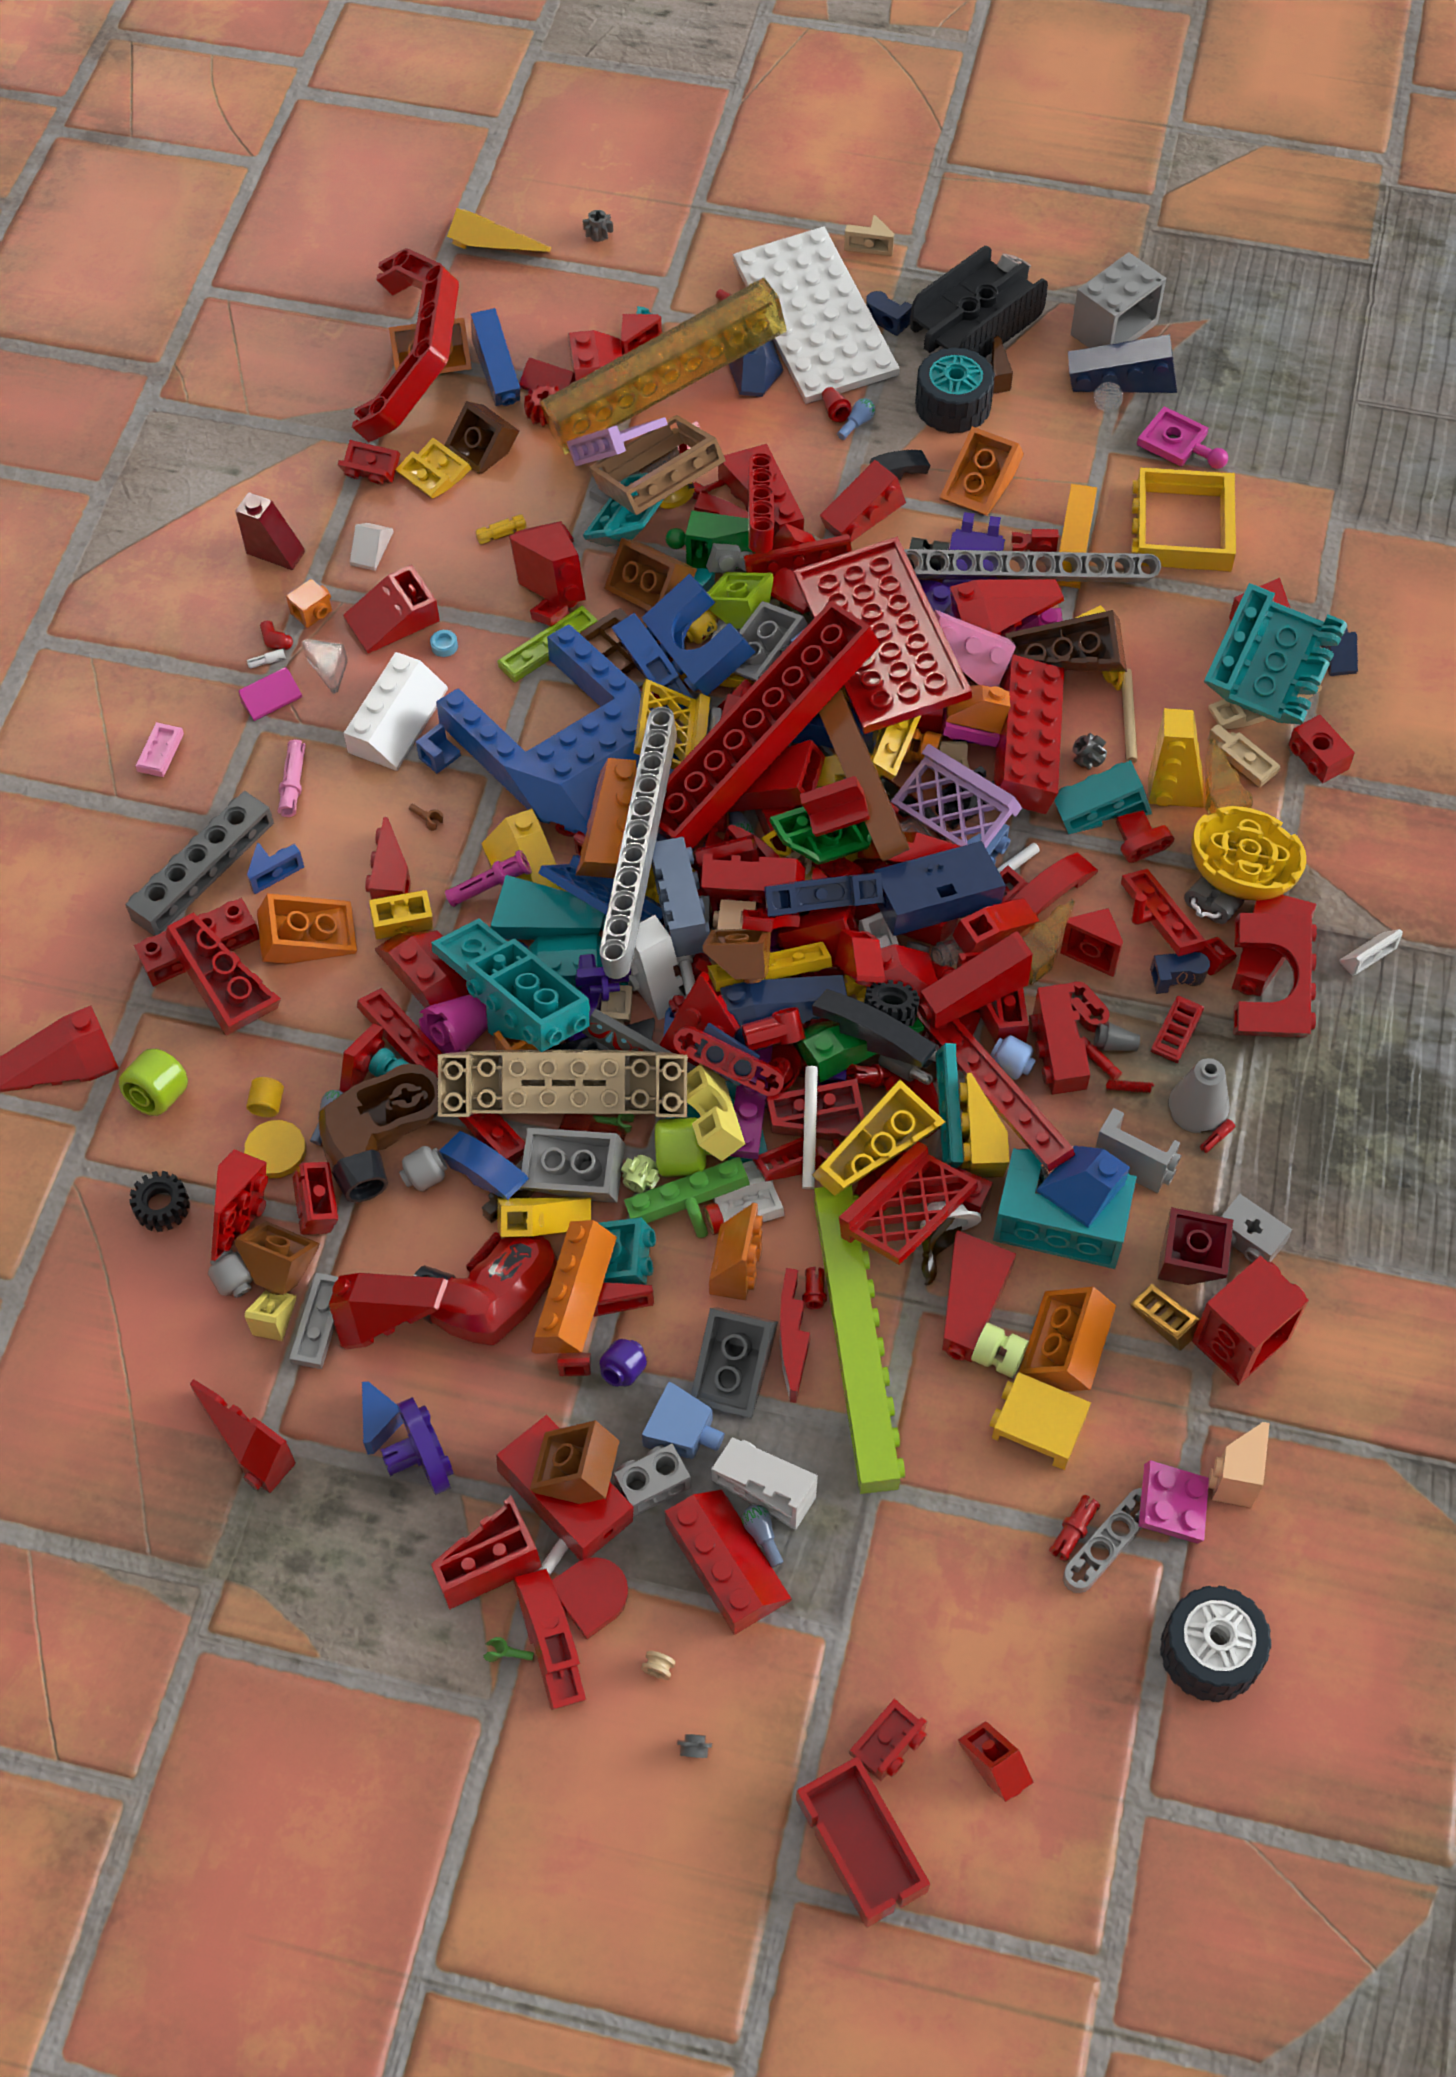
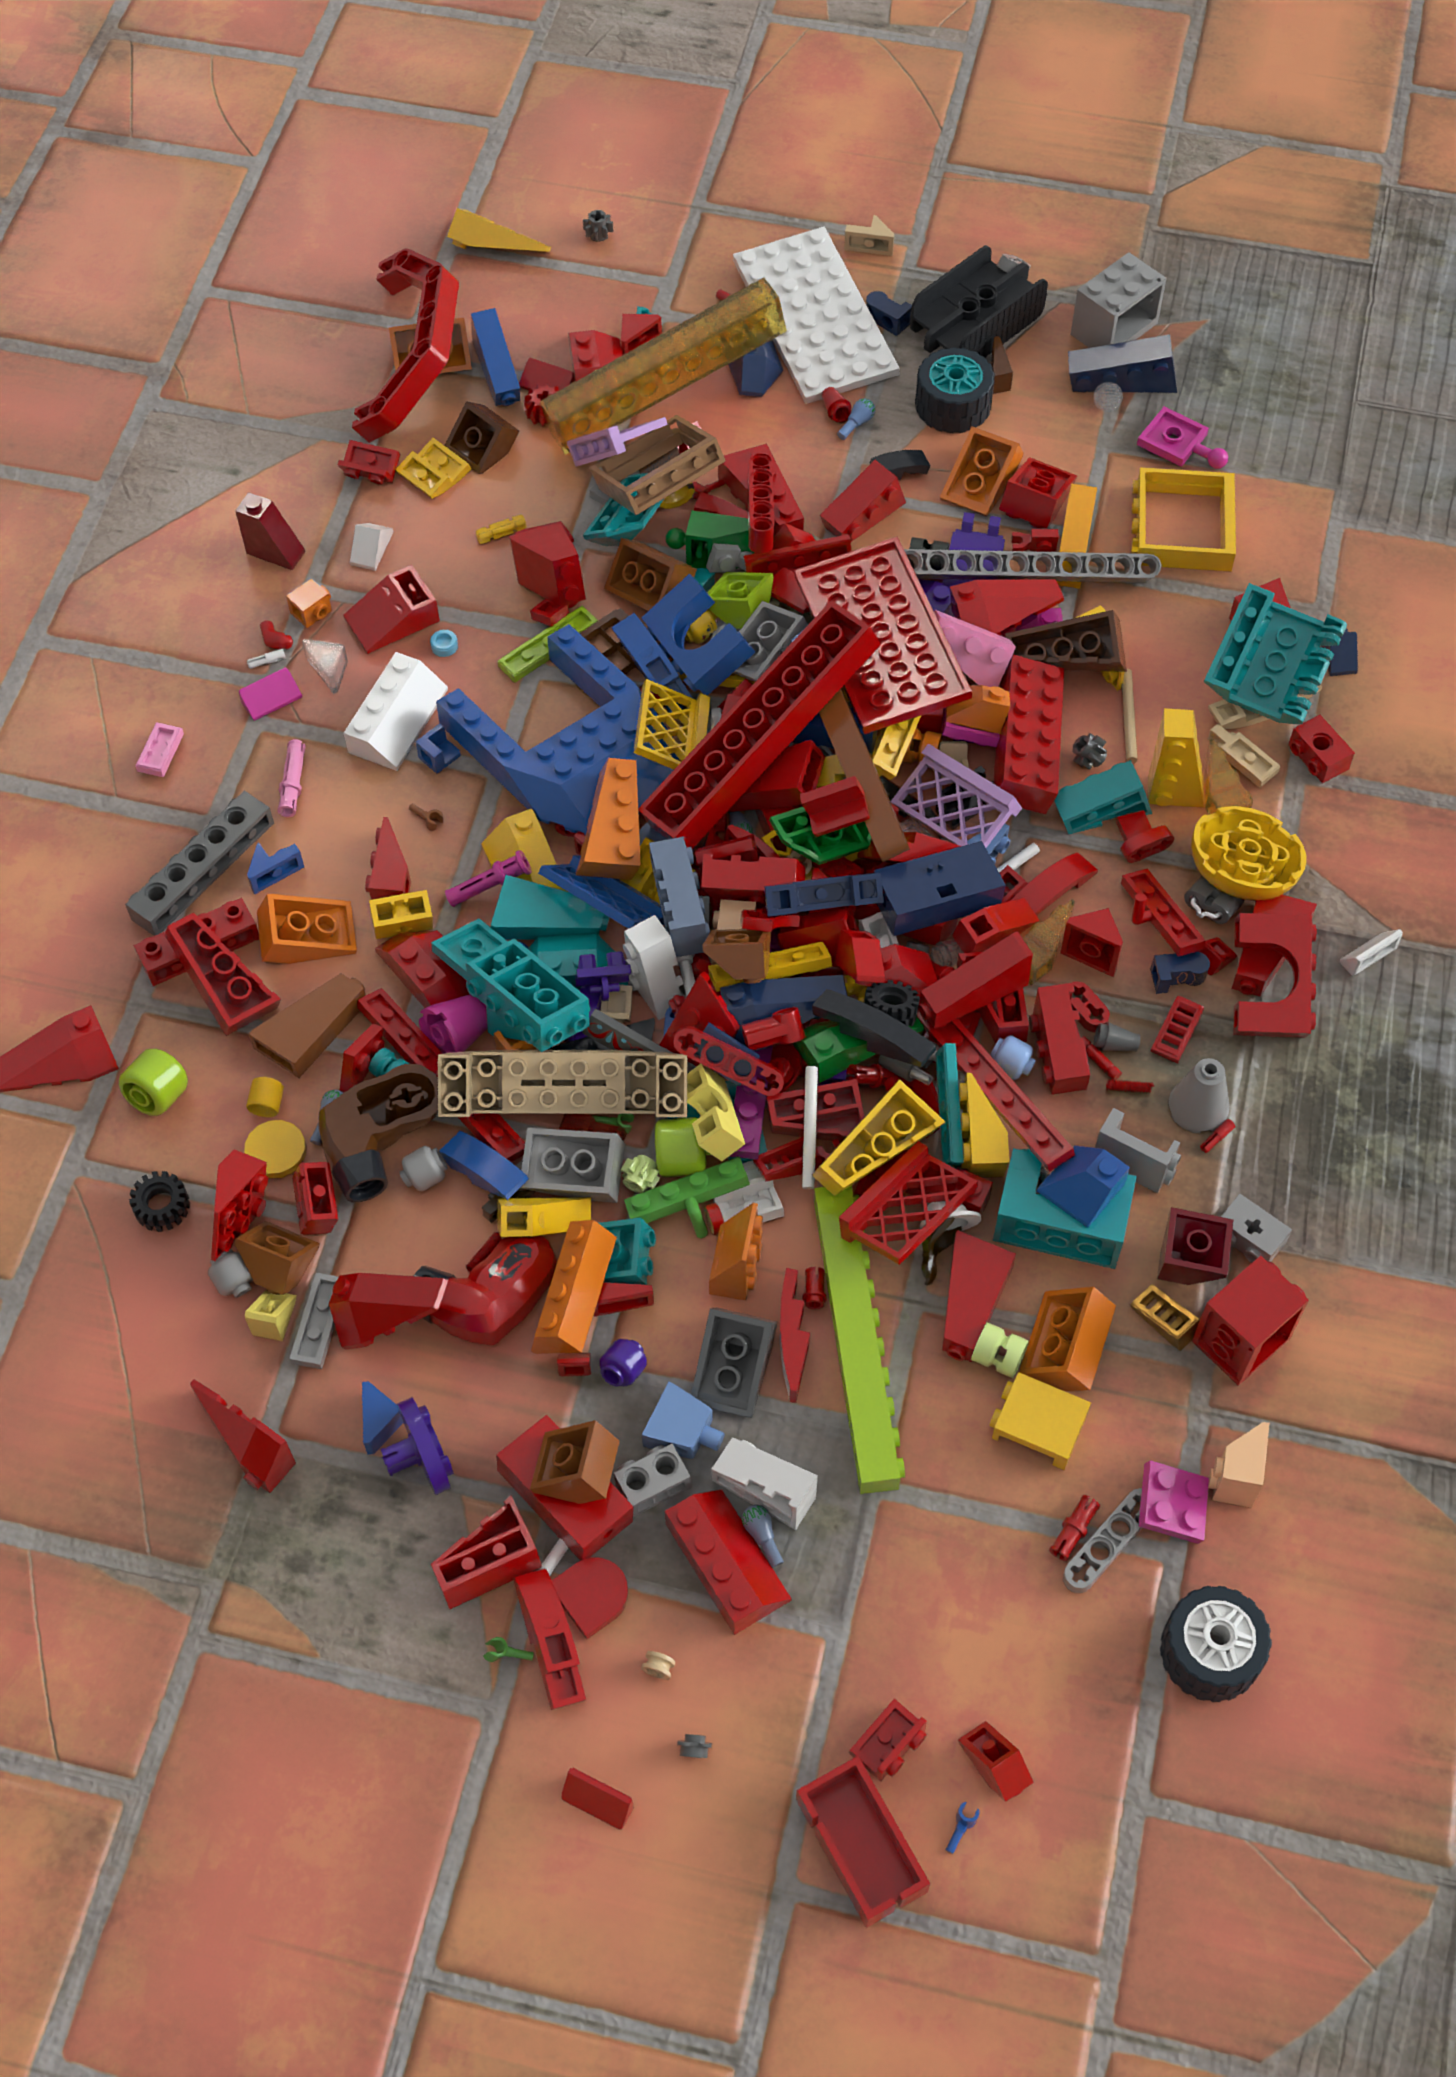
light grey beam [600,707,677,979] -> none
none -> dark orange slope [249,973,366,1078]
none -> red slope [561,1768,634,1830]
none -> blue hand [945,1802,979,1854]
none -> red slope [999,457,1077,529]

